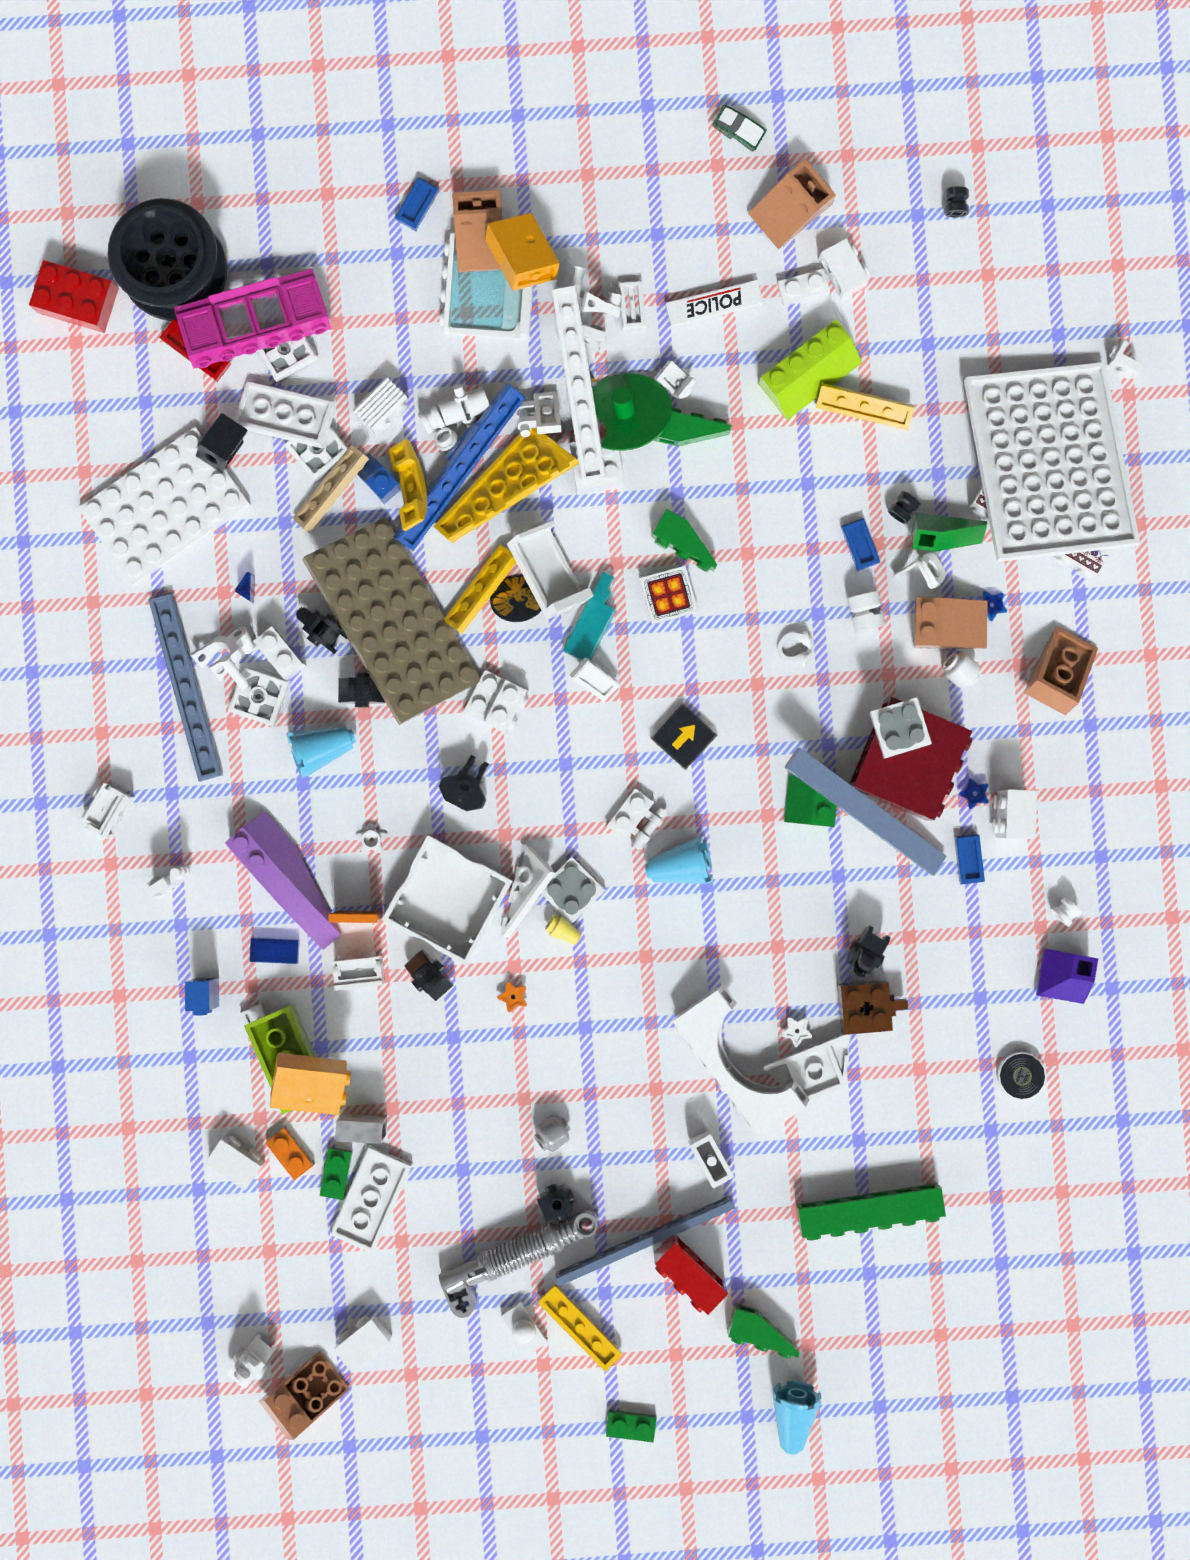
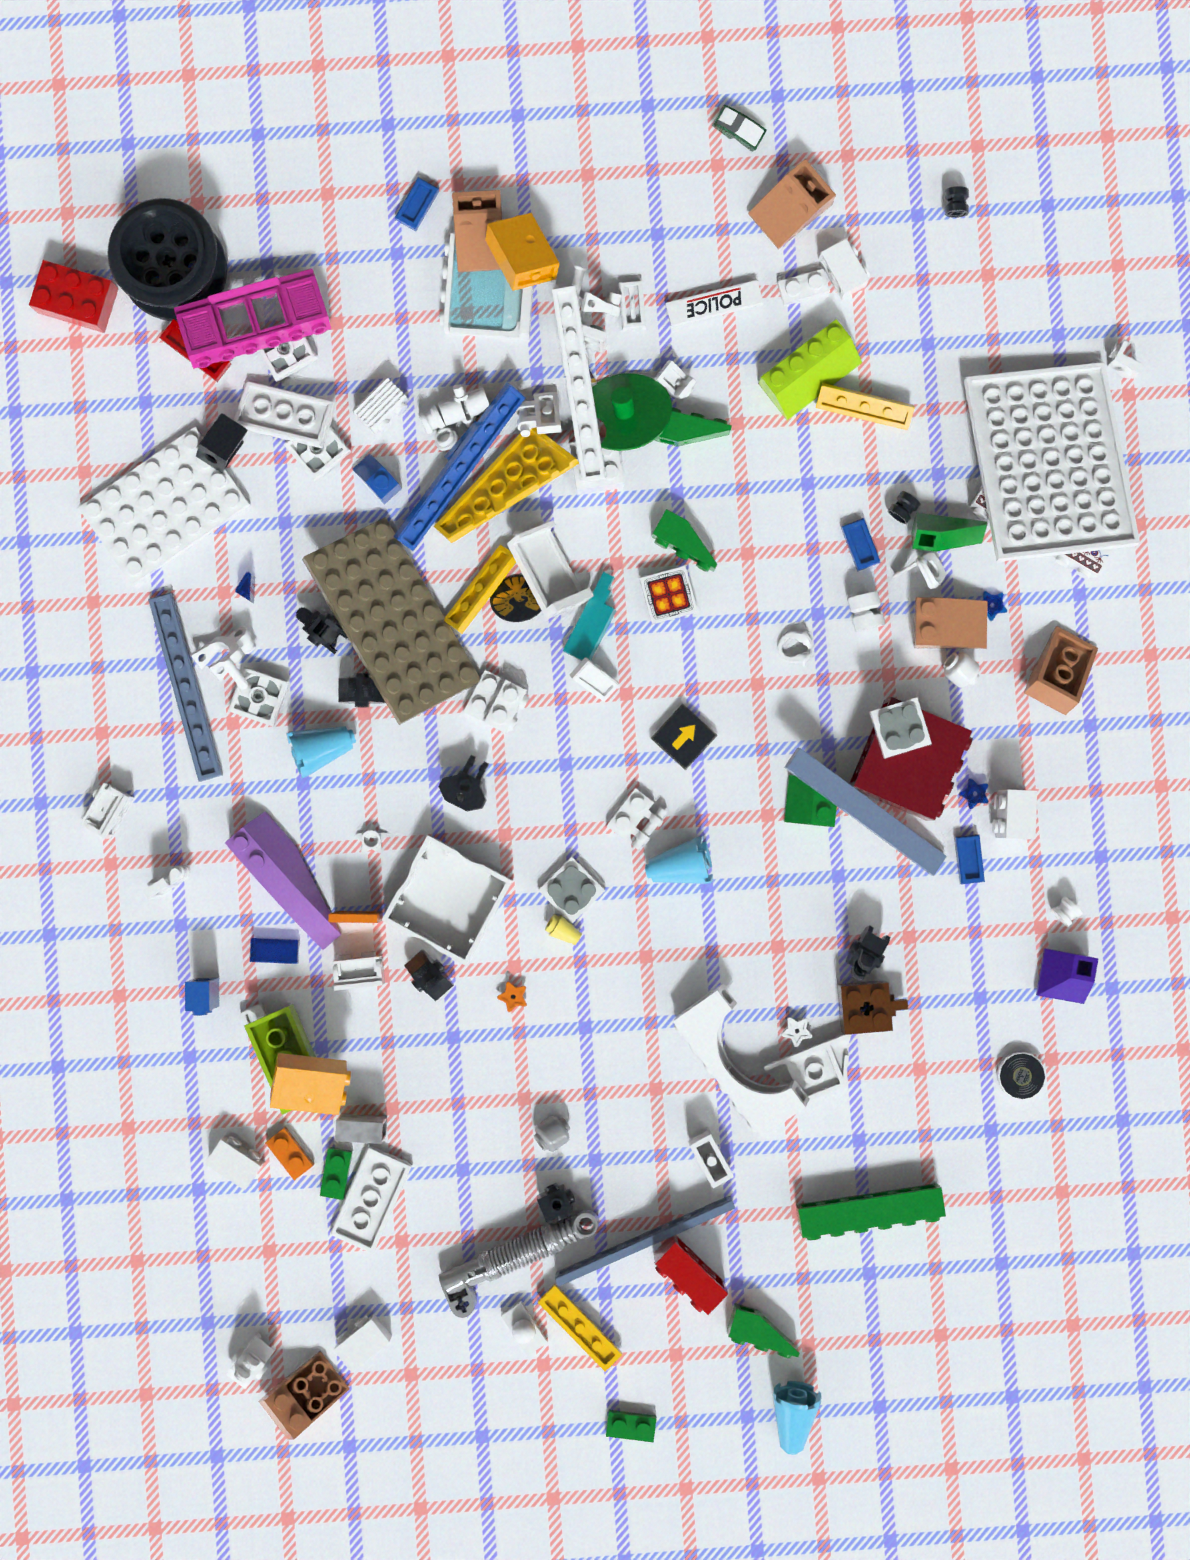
white brick [253,626,306,681] -> none
tan plate [293,445,369,533] -> none
yellow slope [388,439,427,531] -> none
white wing [501,843,556,938] -> none

